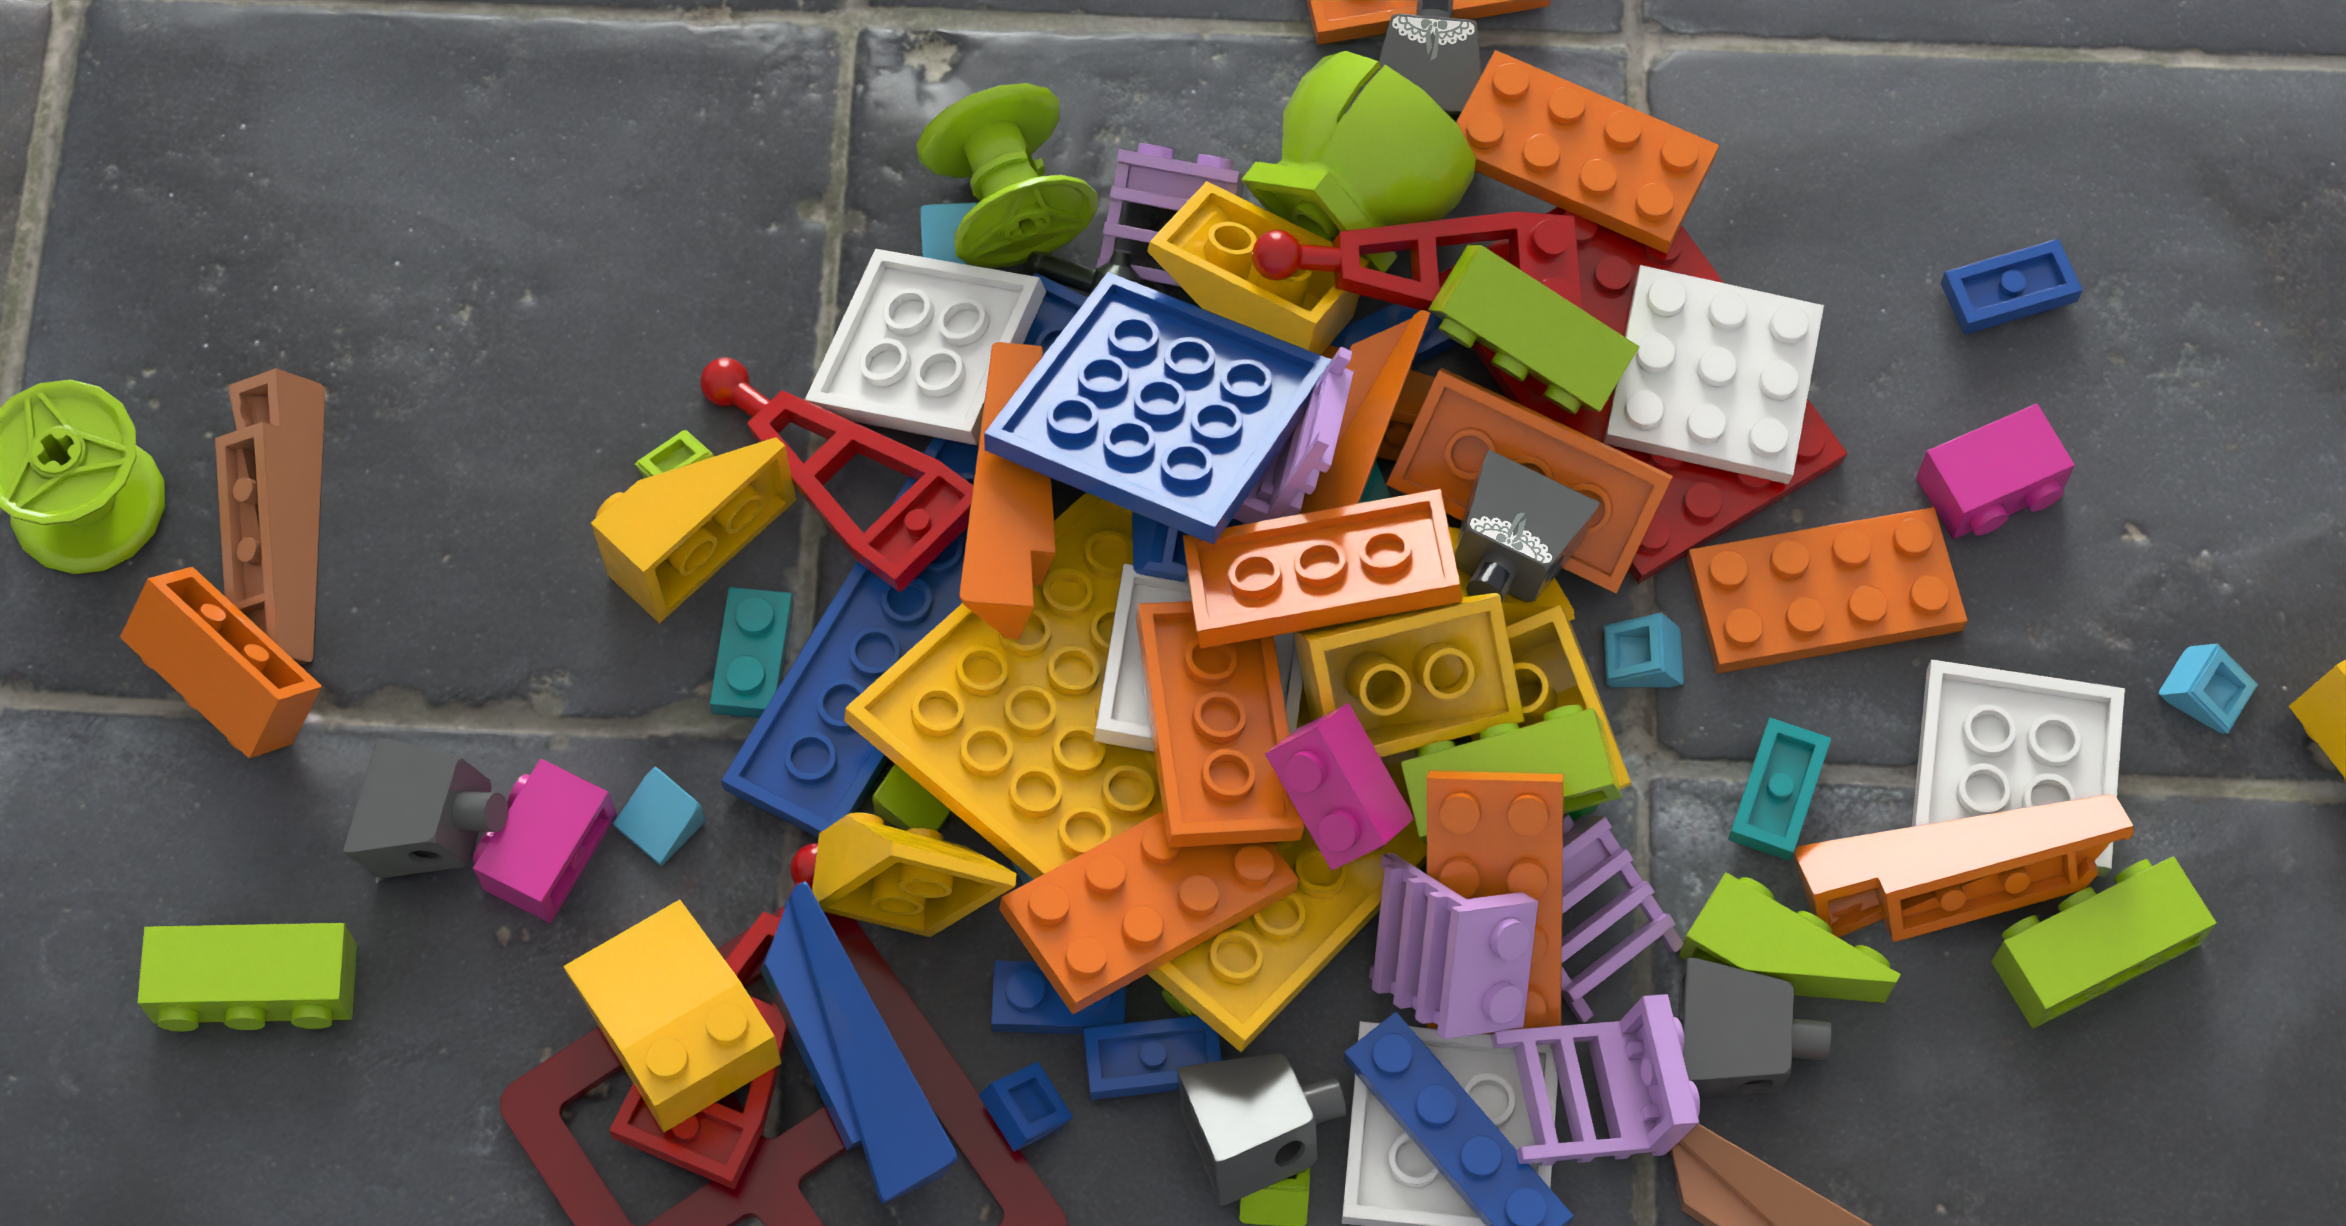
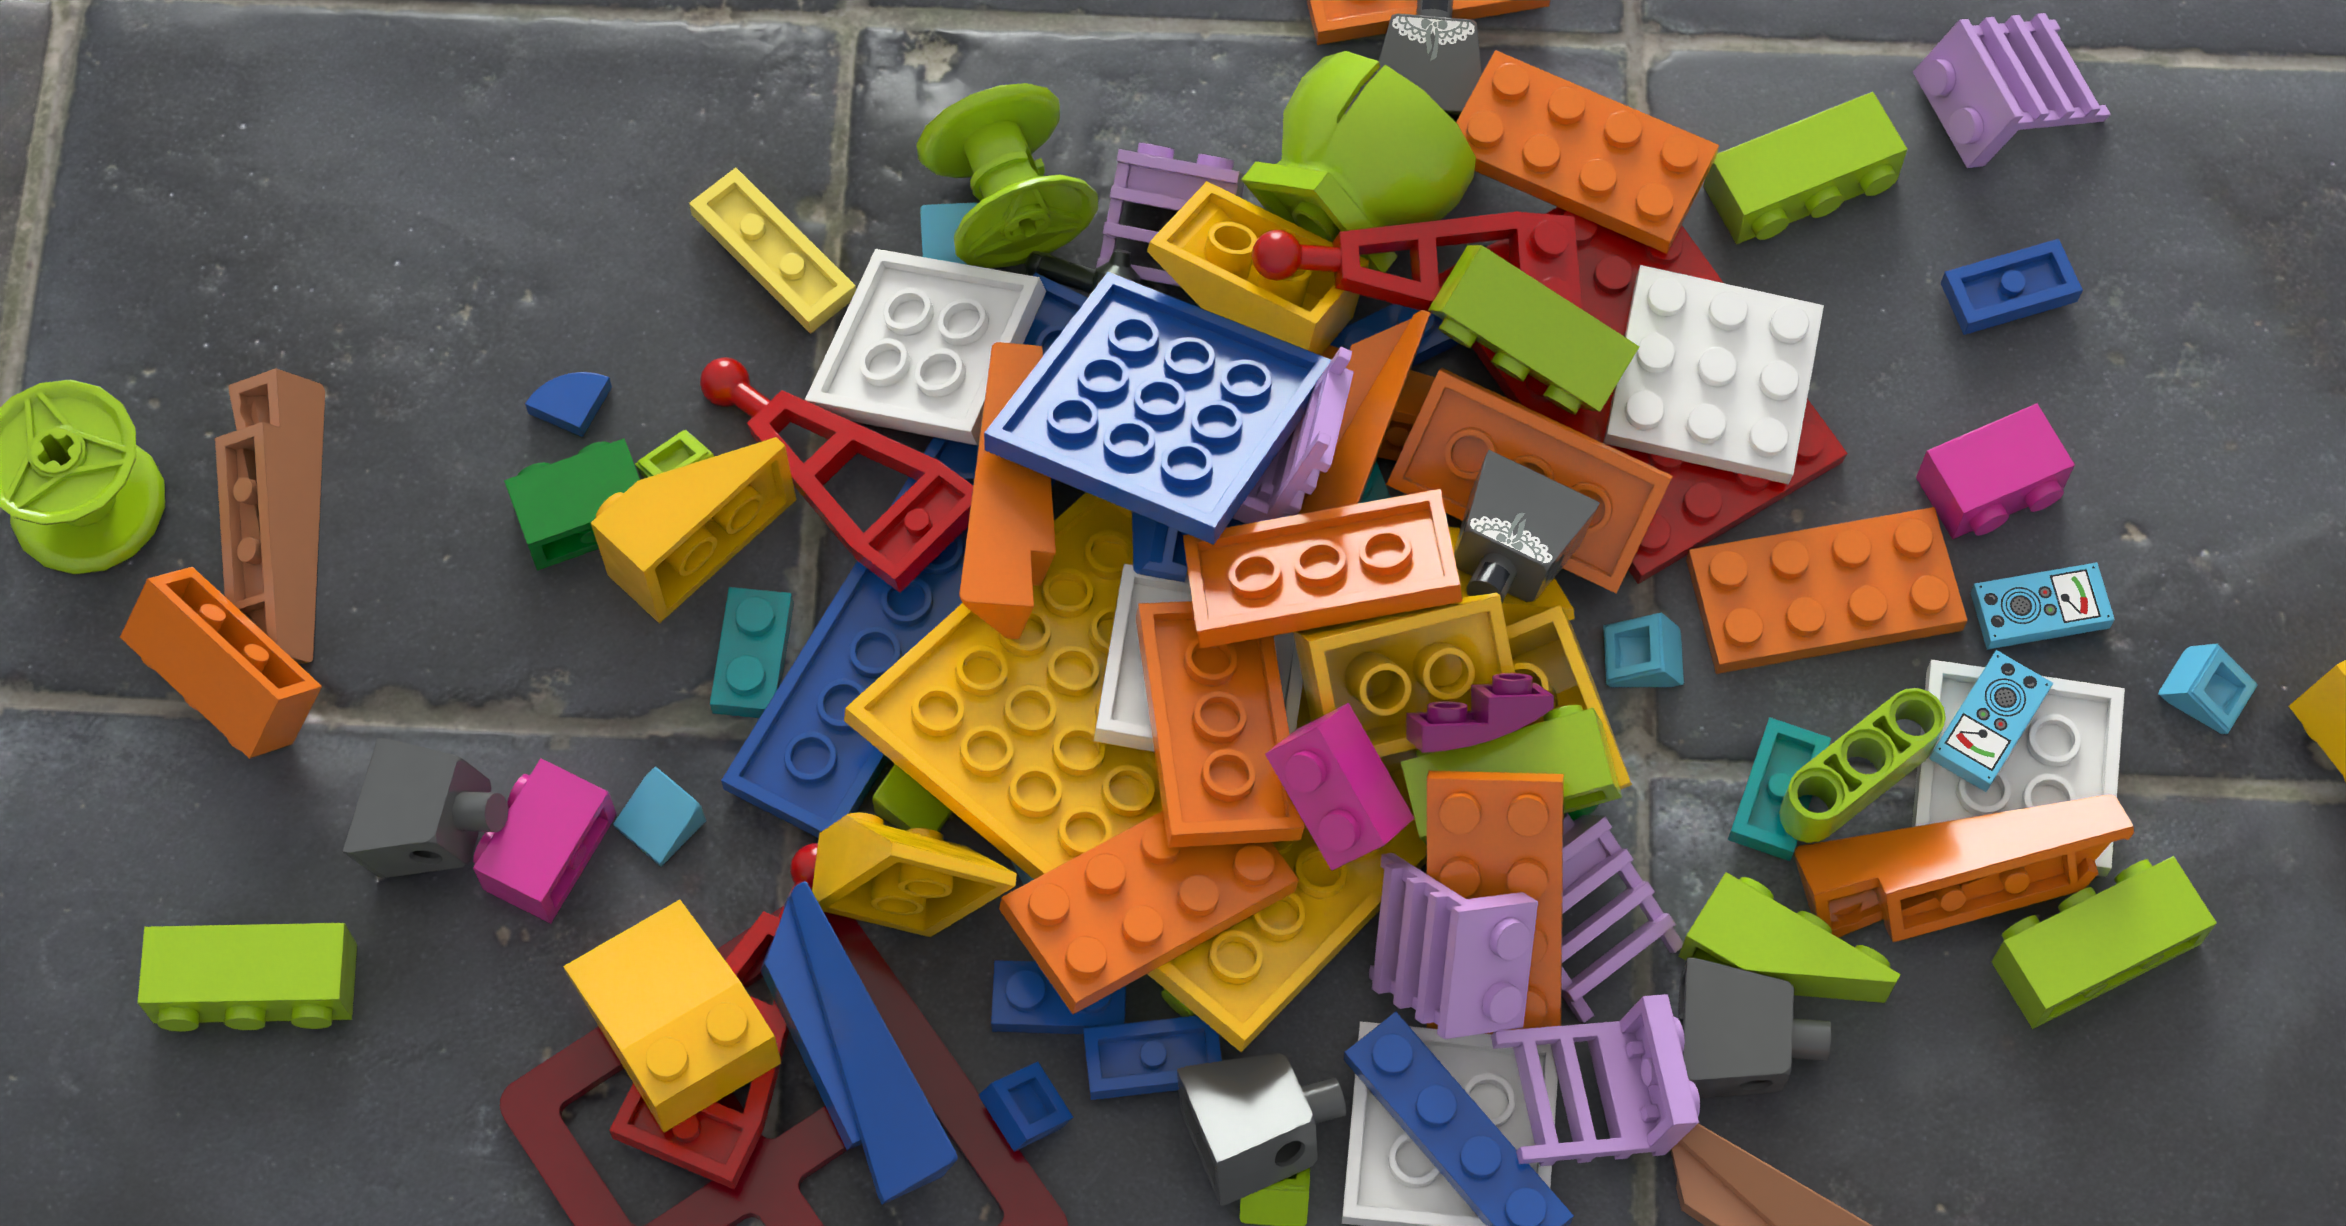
none -> green brick [504,438,640,571]
none -> blue tile [525,372,612,437]
none -> light yellow plate [689,167,856,334]
none -> magenta slope [1406,673,1554,753]
none -> lime brick [1703,92,1908,245]
none -> lime beam [1779,688,1946,843]
none -> lavender plate [1913,13,2111,168]
none -> medium azure tile [1929,650,2053,792]
none -> medium azure tile [1970,562,2115,650]

